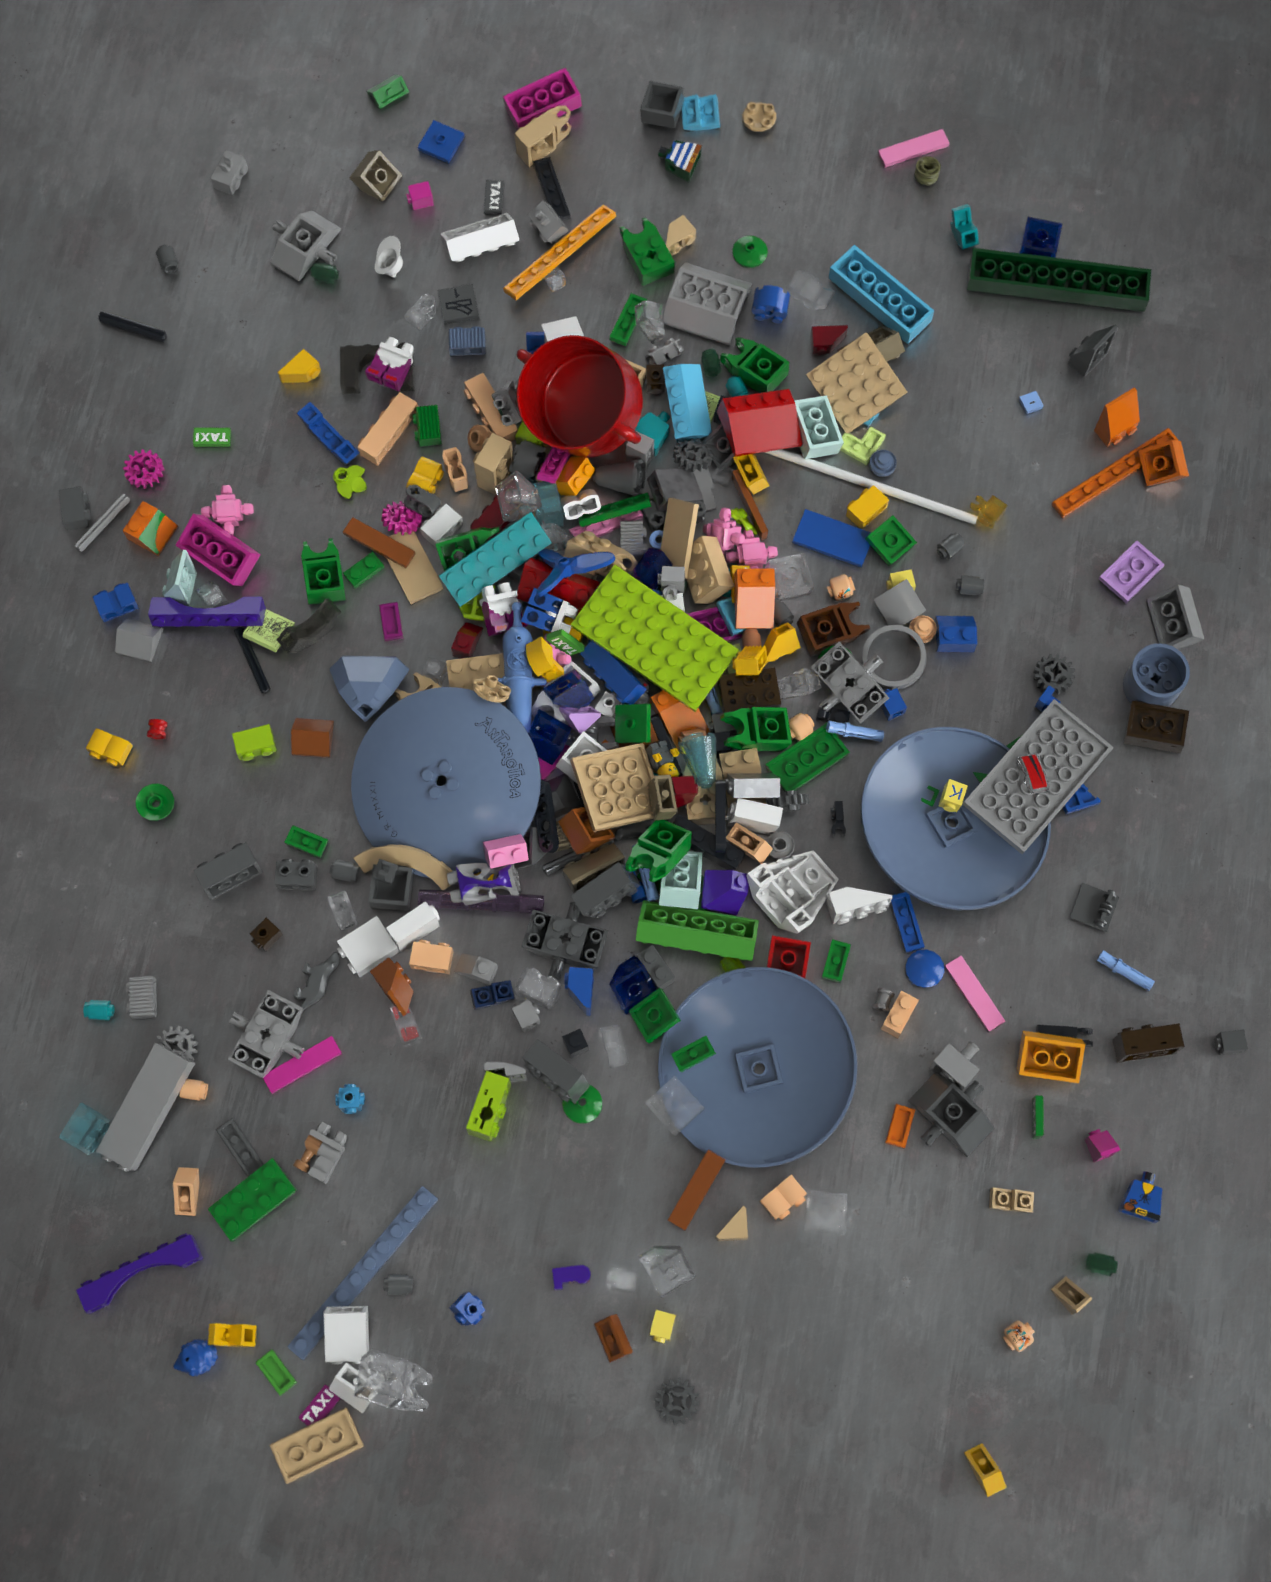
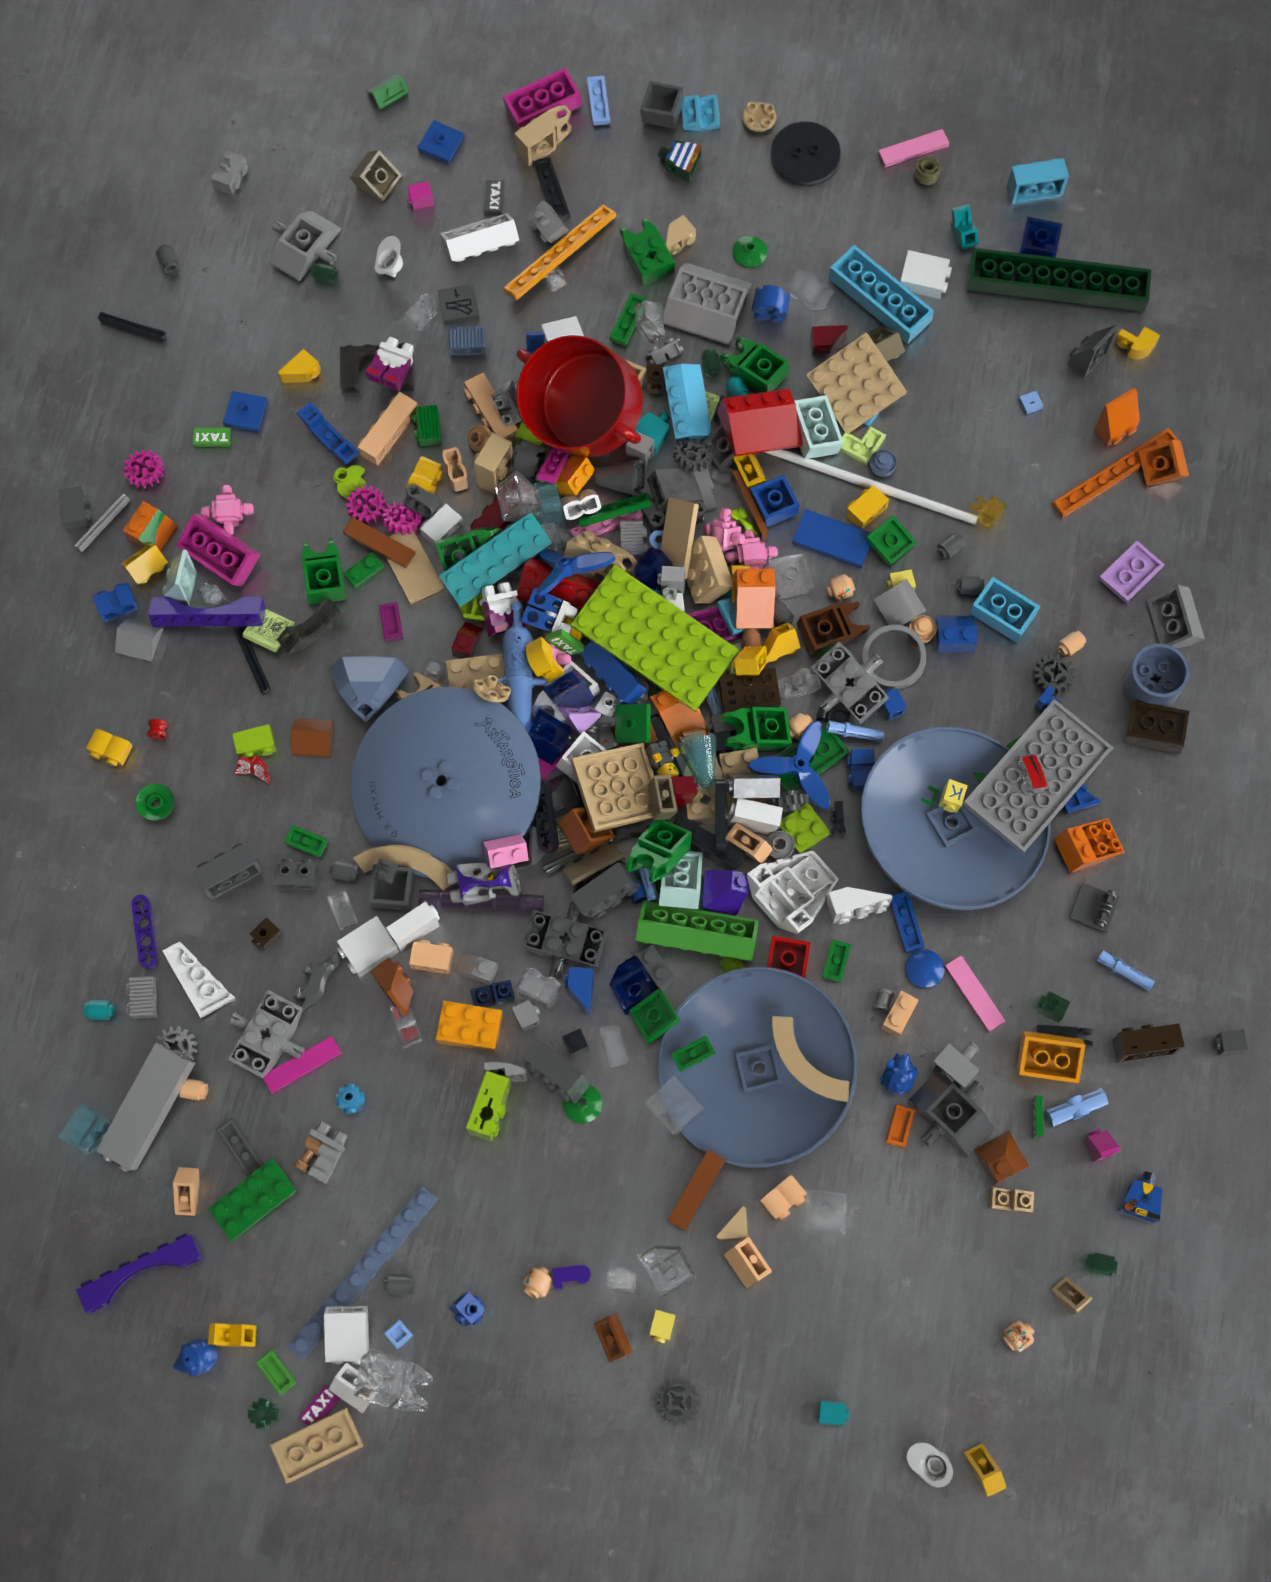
none -> yellow brick [121,542,168,585]
none -> dark purple beam [132,895,158,970]
none -> white wing [162,942,235,1018]
none -> blue plate [223,391,268,432]
none -> red animal [234,756,270,784]
none -> clear green brick [247,1398,279,1429]
none -> dark pink gear [346,485,386,525]
none -> light blue tile [384,1319,413,1350]
none -> light orange brick [436,1000,503,1053]
none -> light nougat head [523,1267,553,1299]
none -> light blue plate [587,76,610,126]
none -> light nougat brick [723,1237,772,1289]
none -> blue piece [748,721,830,809]
none -> blue brick [750,475,800,527]
none -> black plate [771,121,841,185]
none -> tan tile [772,1016,849,1102]
none -> lime plate [779,804,831,854]
none -> teal brick [818,1401,849,1426]
none -> blue brick [846,749,875,792]
none -> blue animal [880,1053,918,1095]
none -> white brick [900,250,952,299]
none -> white piece [907,1442,953,1487]
none -> medium azure brick [970,577,1041,643]
none -> dark orange slope [974,1131,1029,1186]
none -> medium azure brick [1006,158,1069,204]
none -> clear green brick [1037,991,1070,1023]
none -> light blue piece [1046,1088,1108,1127]
none -> orange slope [1054,818,1125,873]
none -> light nougat brick [1057,631,1086,657]
none -> yellow brick [1115,327,1160,359]

